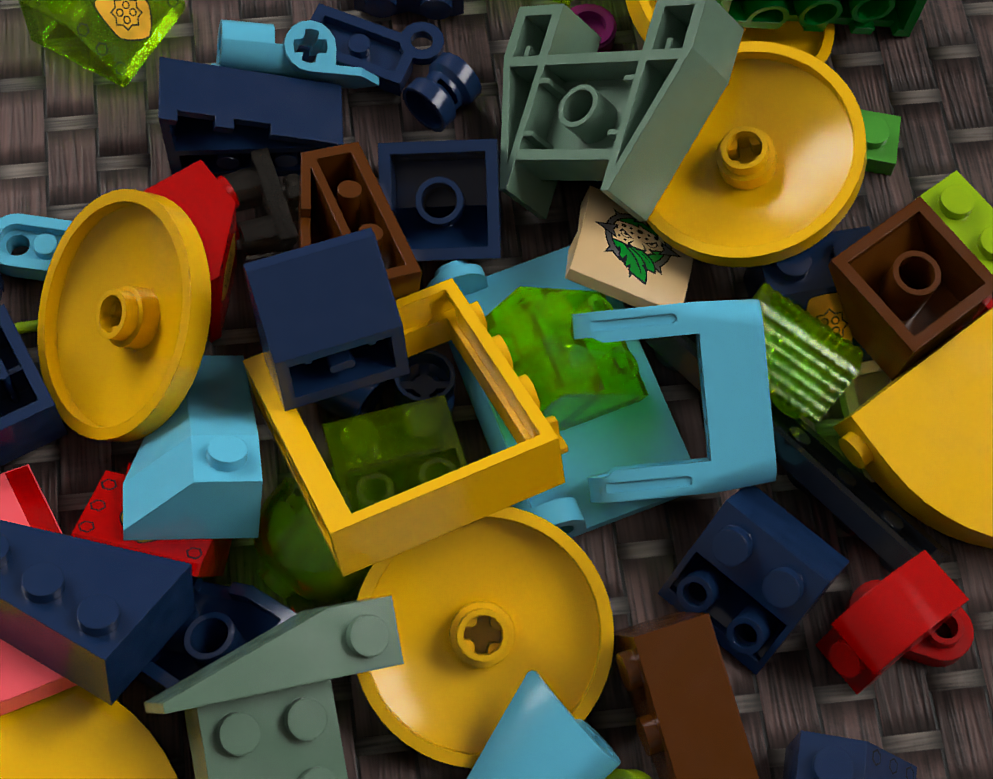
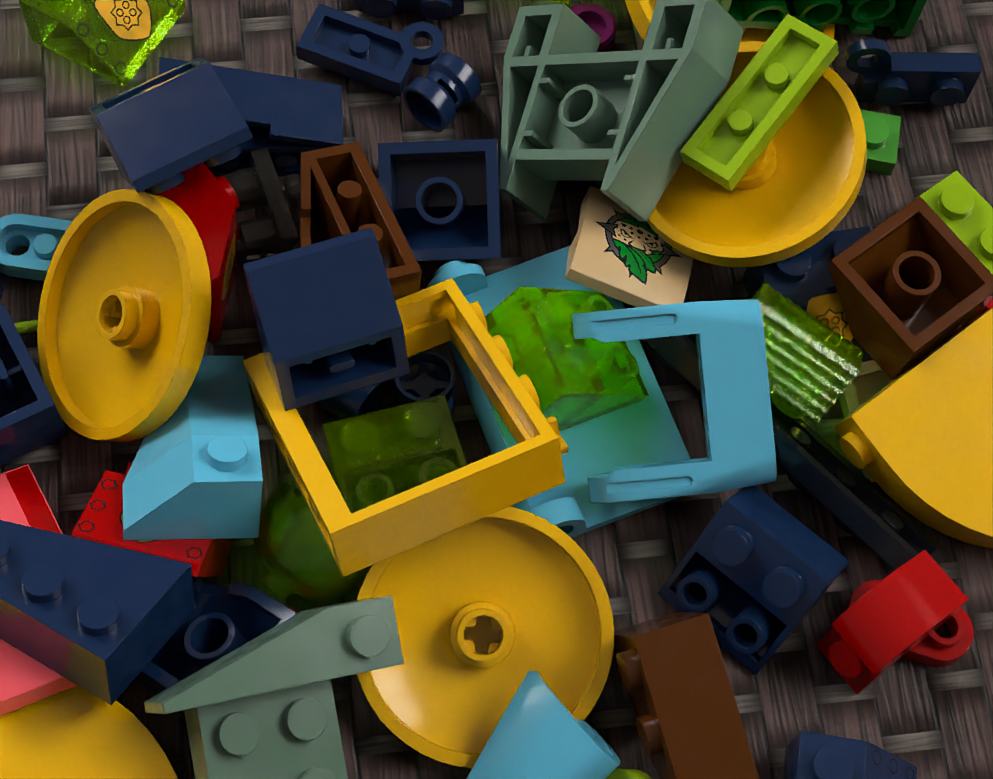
medium azure panel [211,19,379,89] -> none
none -> dark blue slope [88,57,253,195]
none -> lime plate [680,14,839,191]
none -> dark blue hinge [845,38,981,106]

